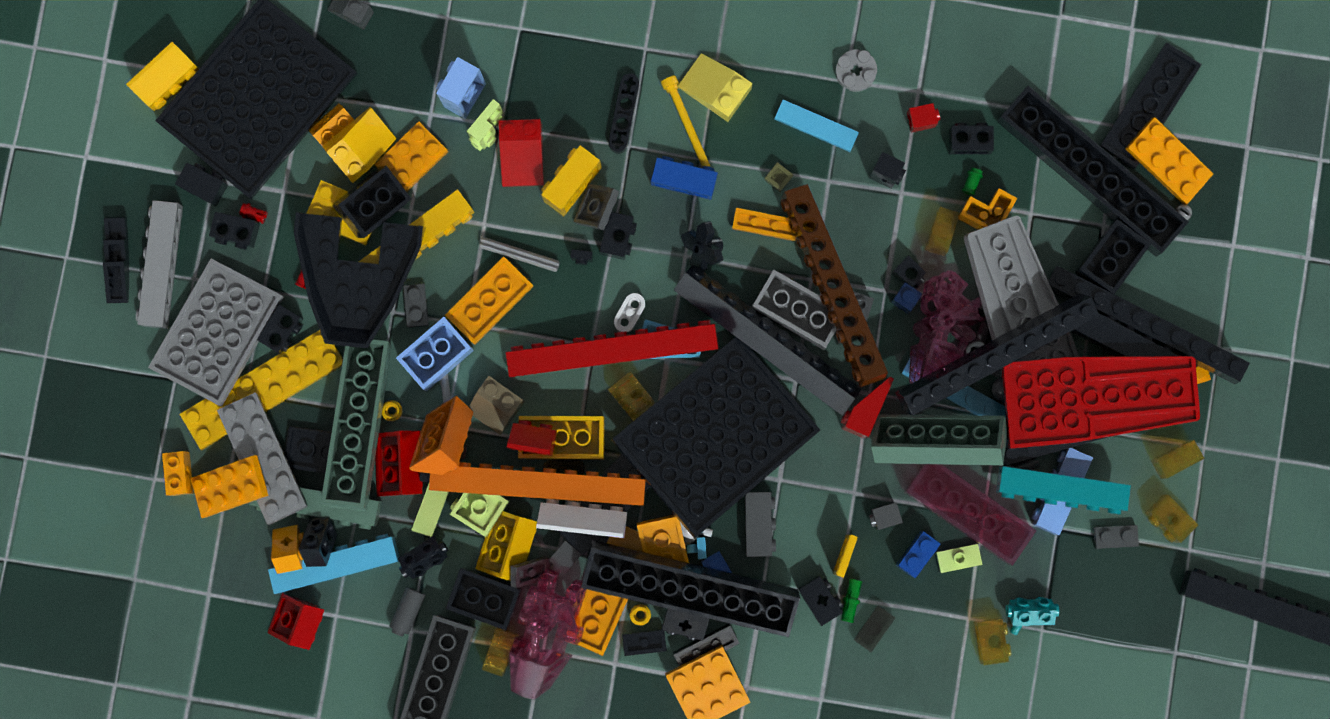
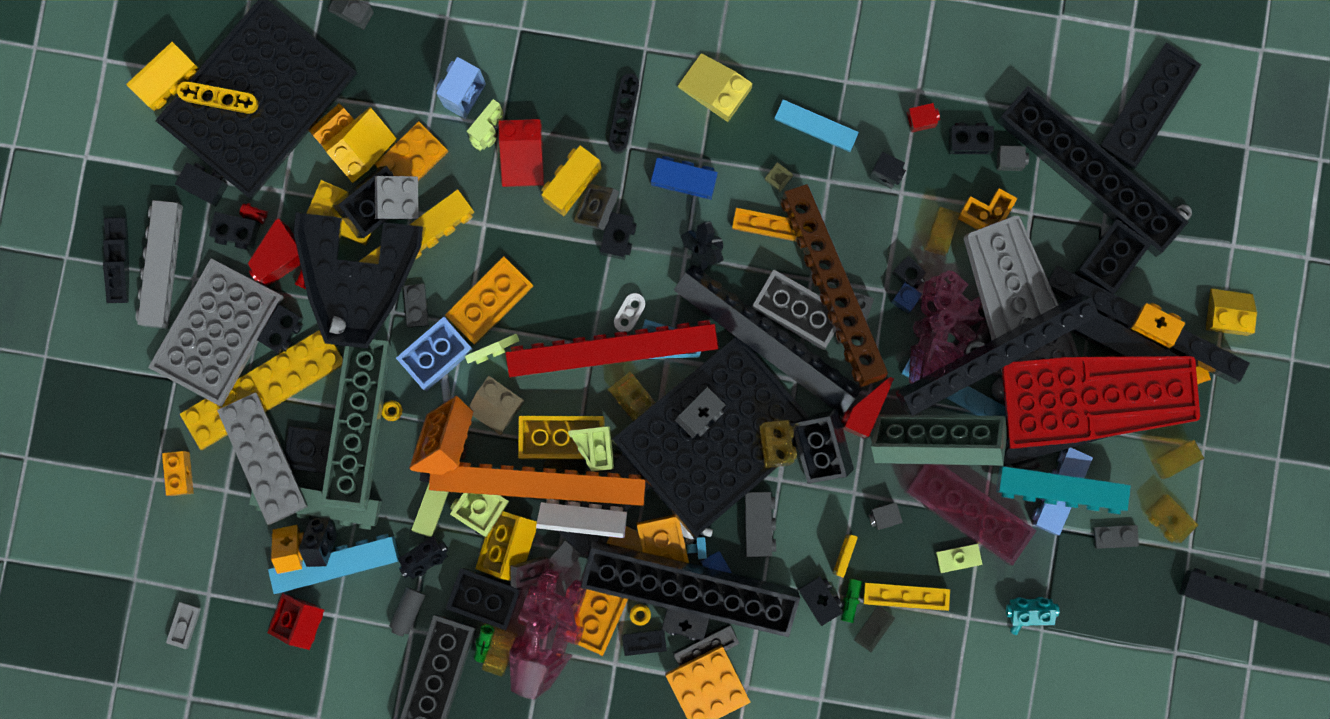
light orange plate [190,455,269,518] -> none
red slope [375,431,423,497] -> none
light grey axle [479,237,560,272] -> none
red slope [507,420,557,456] -> none
black plate [571,249,593,265] -> none
yellow piece [661,75,710,167] -> none
light grey plate [835,49,877,92] -> none
blue brick [896,531,941,578] -> none
green pin [962,168,983,196] -> none
clear yellow brick [974,618,1011,665] -> none
light orange plate [1125,117,1214,205] -> none
none -> light grey plate [166,602,201,649]
none -> yellow beam [177,82,258,114]
none -> red slope [248,218,301,286]
none -> light grey hinge [329,316,346,334]
none -> light grey plate [375,176,418,219]
none -> yellowish green wing [465,334,519,364]
none -> green pin [473,624,494,663]
none -> yellowish green wing [568,426,614,471]
none -> dark grey brick [675,387,725,438]
none -> clear yellow brick [760,420,797,468]
none -> black slope [791,409,854,484]
none -> yellow plate [863,583,950,611]
none -> dark grey brick [997,146,1029,171]
none -> light orange brick [1131,303,1185,348]
none -> yellow slope [1206,289,1257,336]

